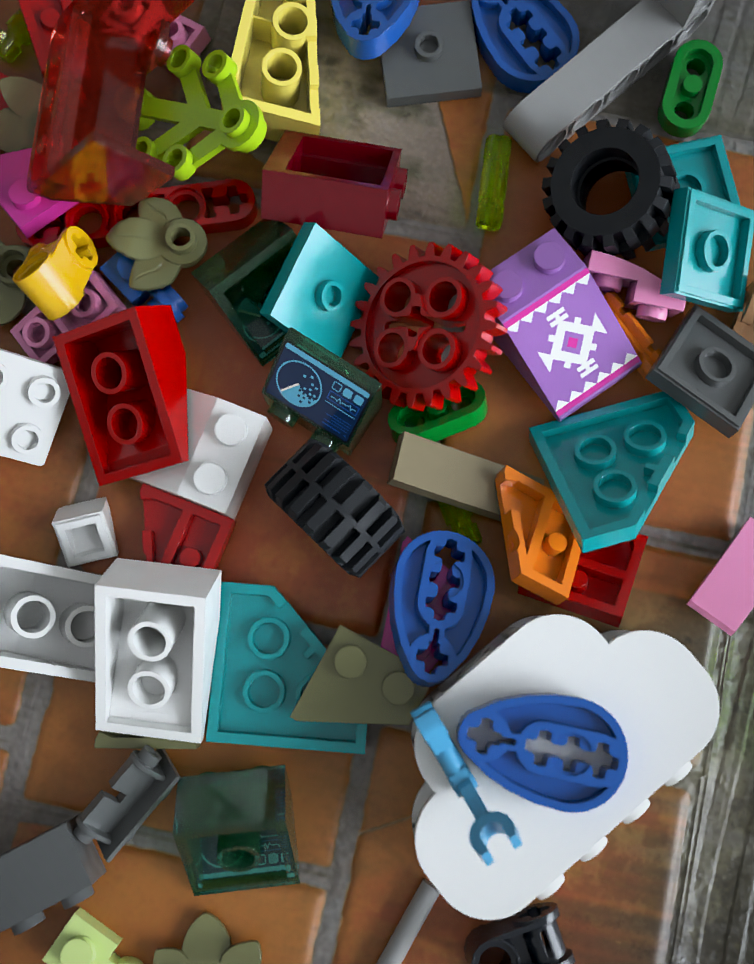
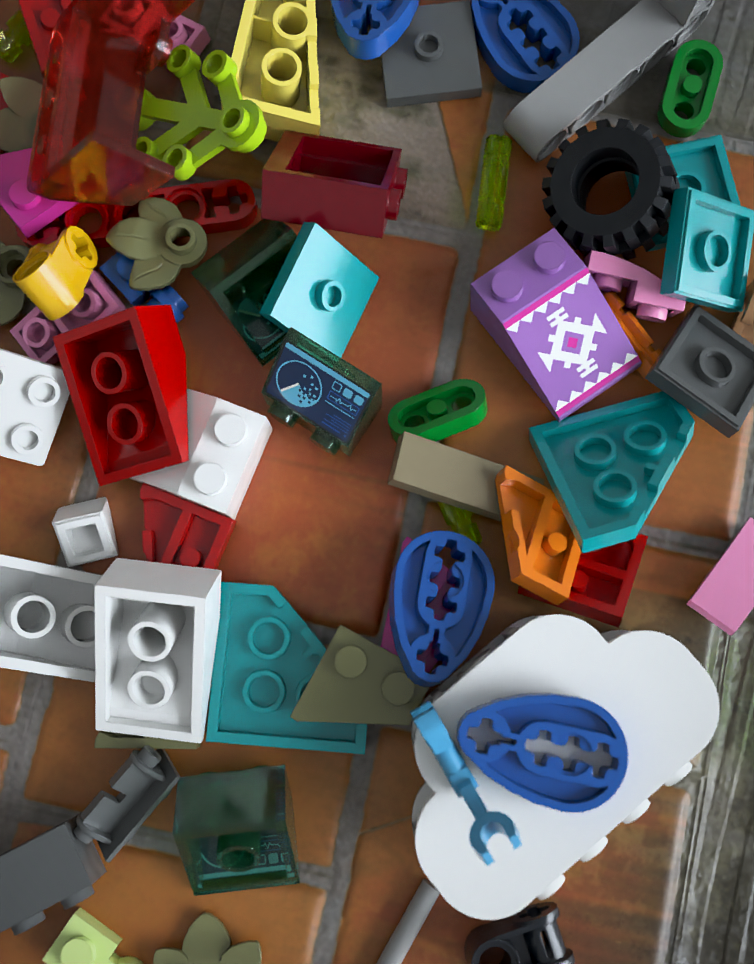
black tyre [264,438,405,578] -> none
red gear [350,242,508,412] -> none

